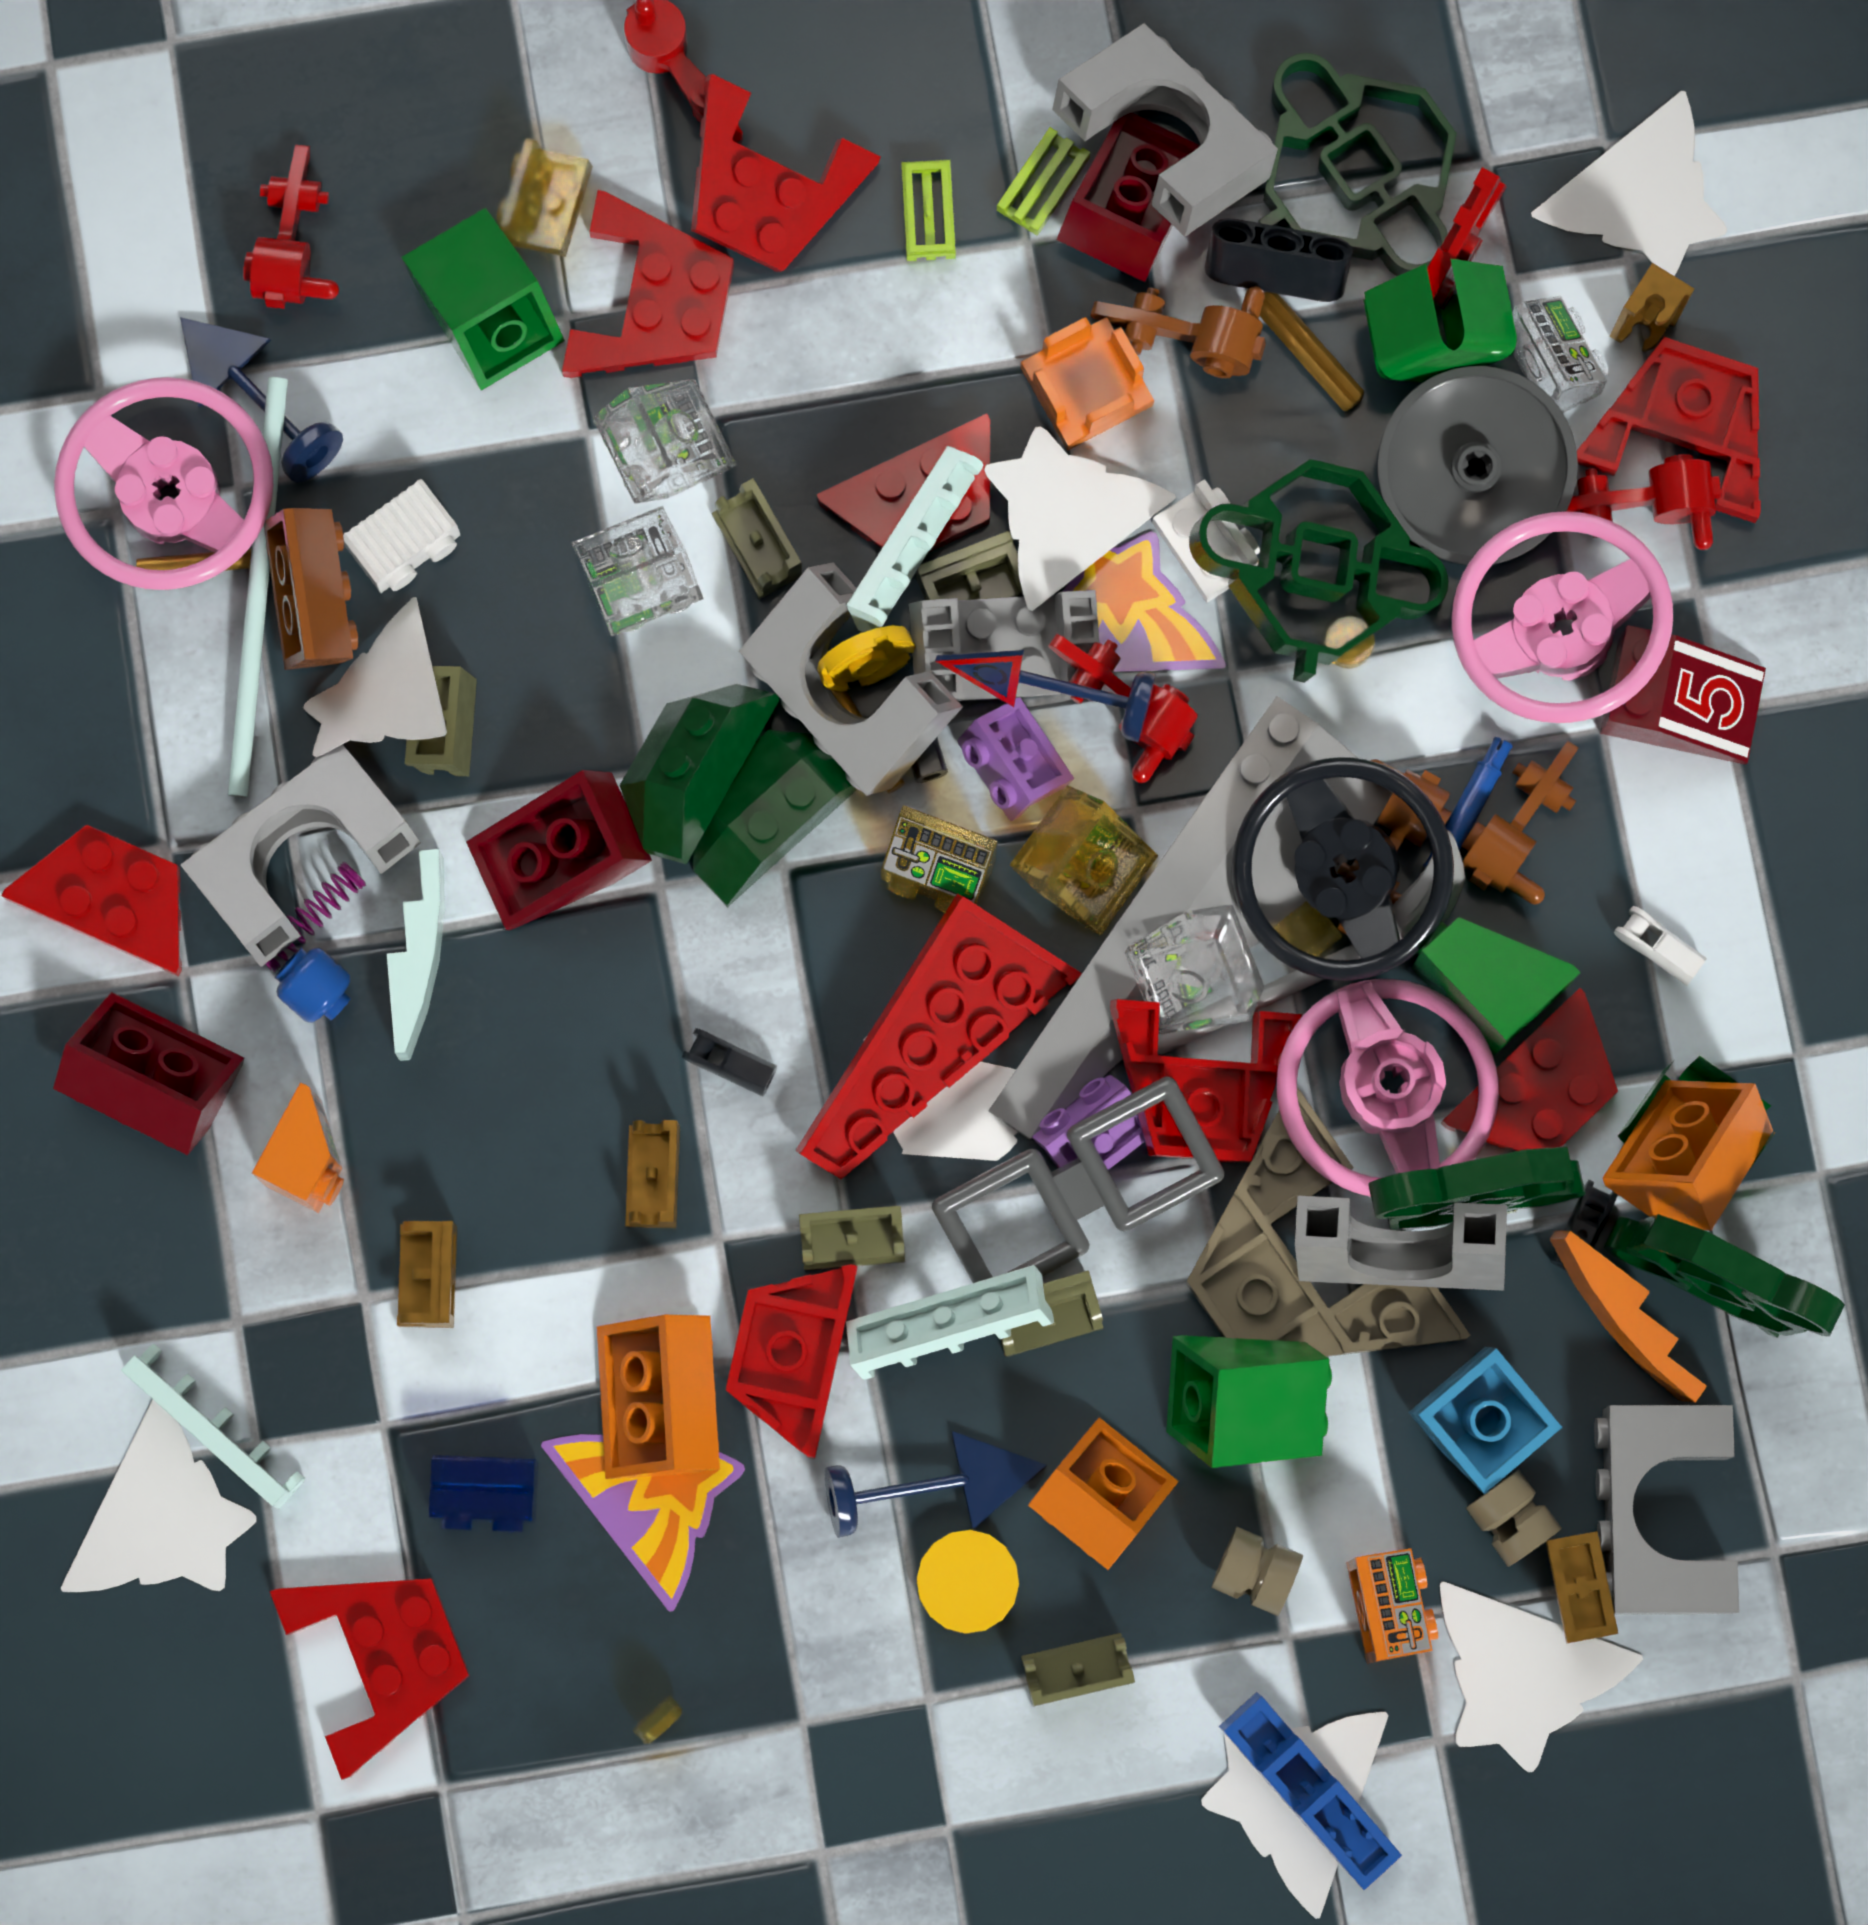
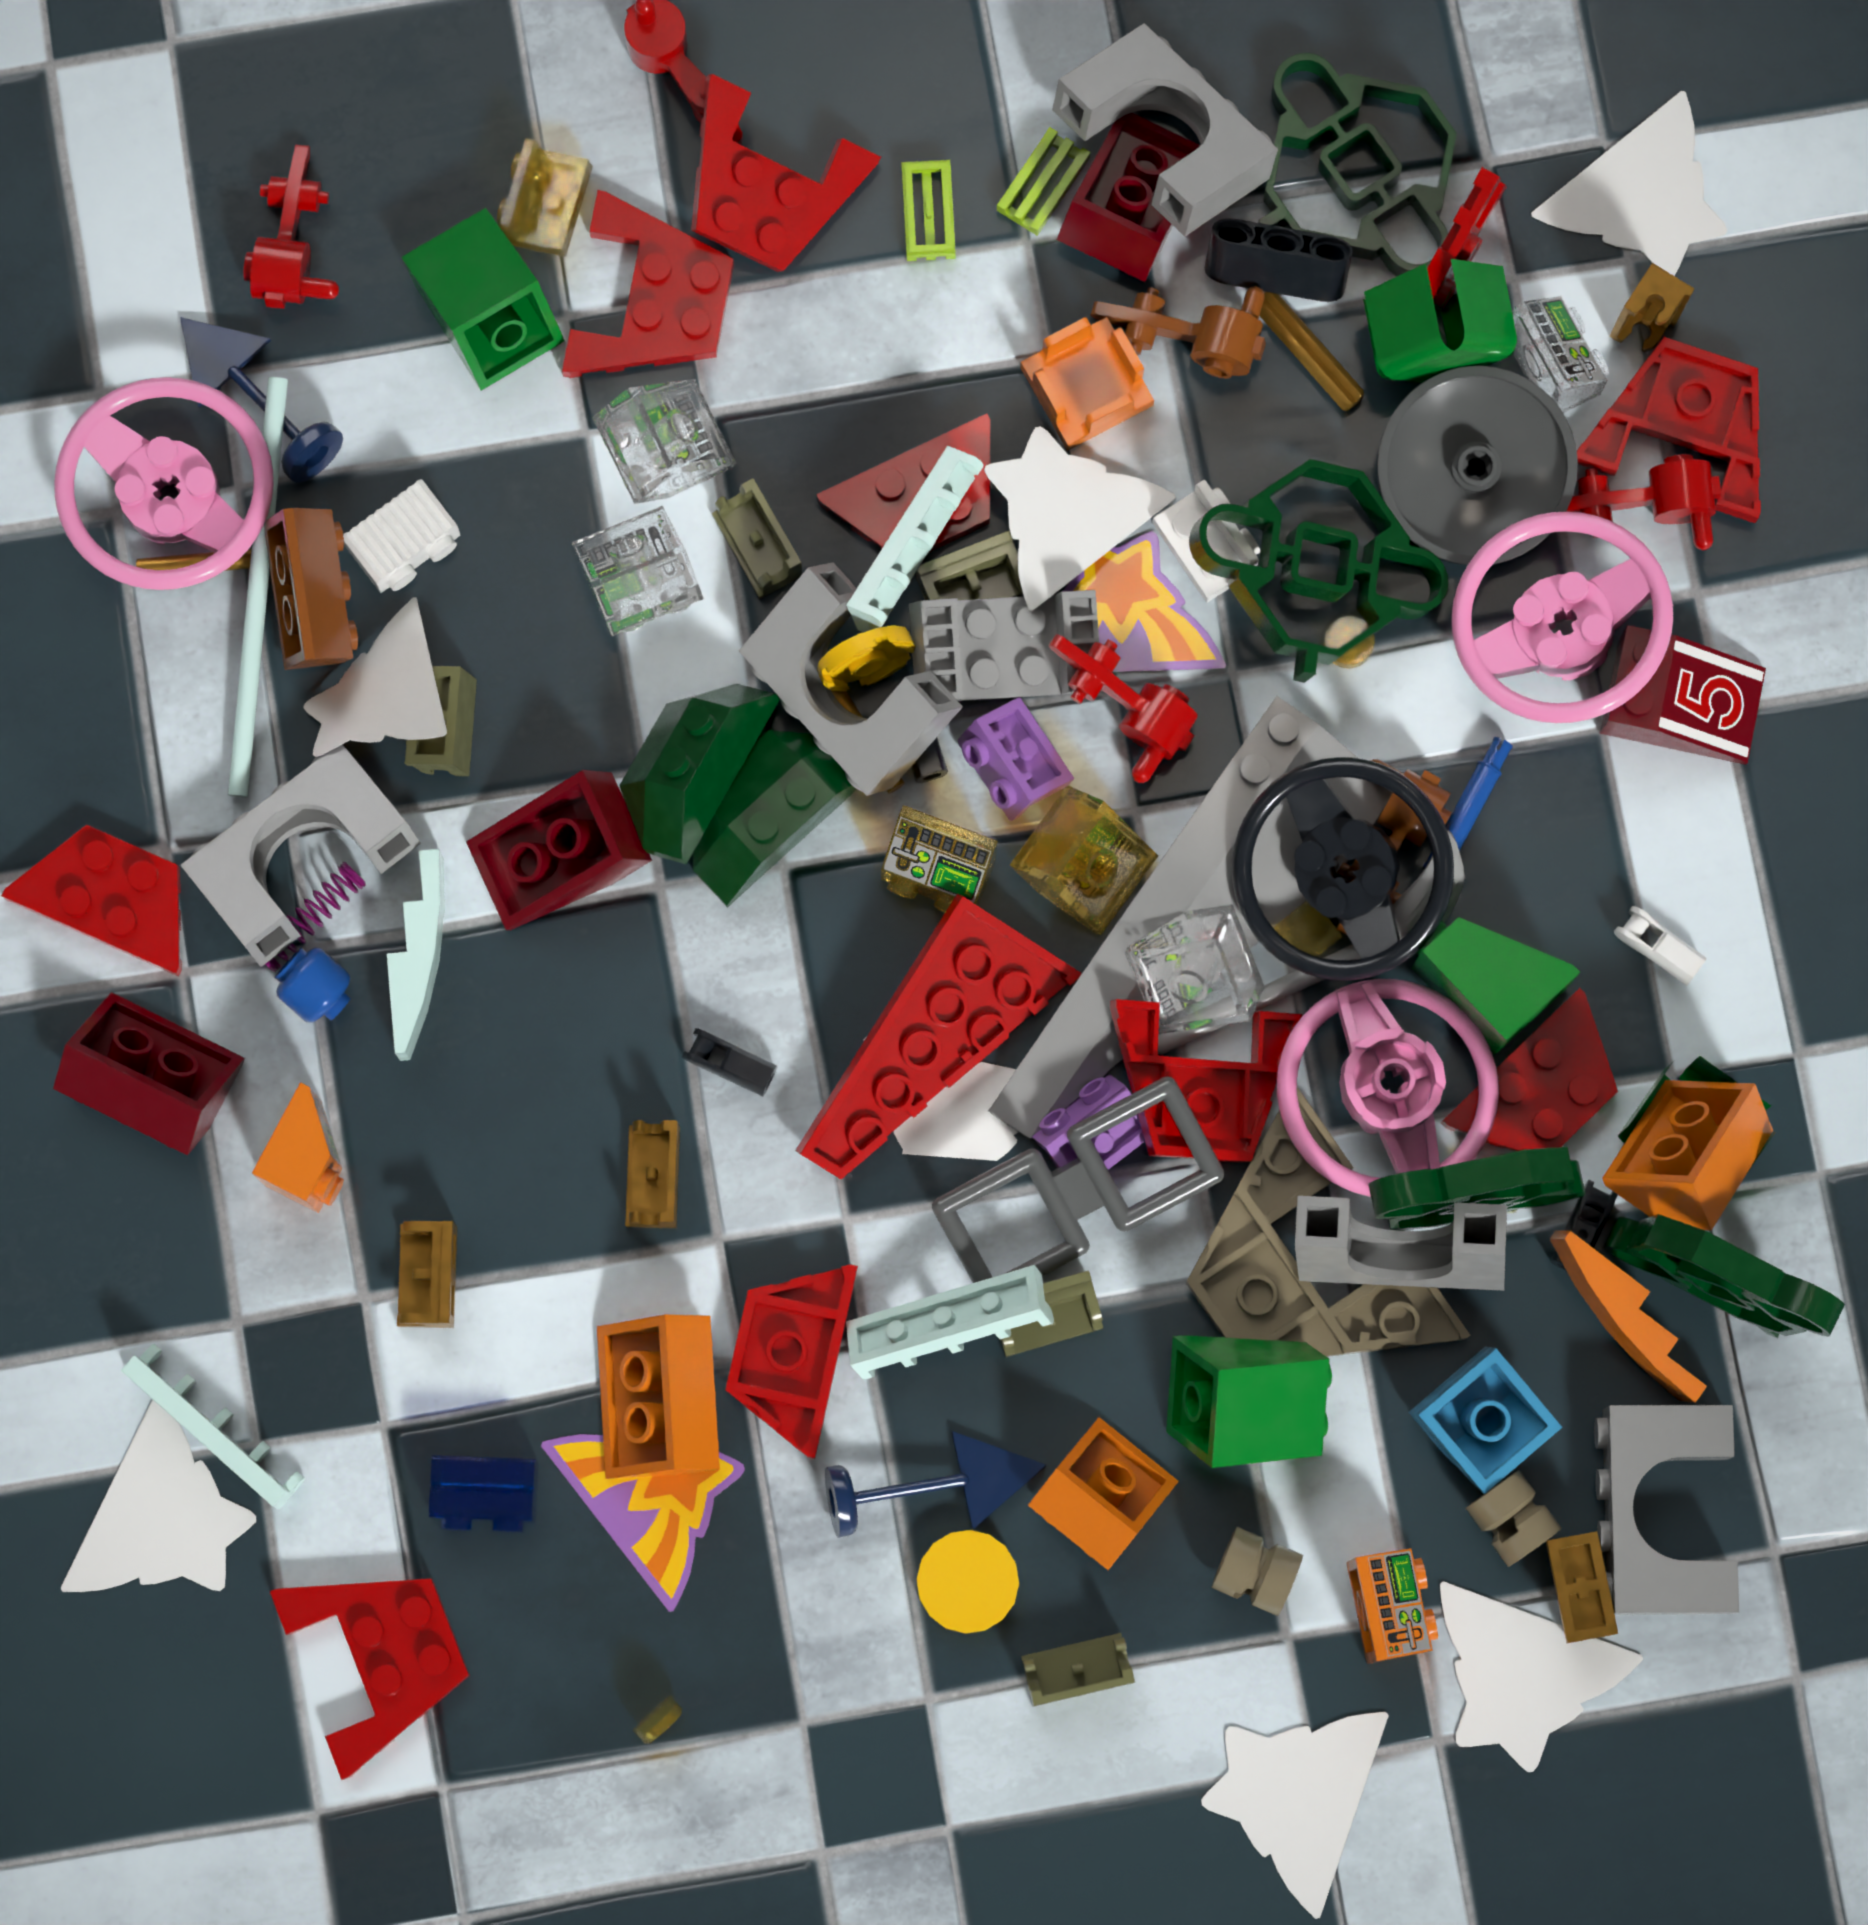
olive hinge [799,1206,905,1271] -> none
dark blue piece [935,650,1156,742] -> none
blue slope [1218,1692,1402,1890] -> none
dark orange piece [1461,740,1579,905] -> none

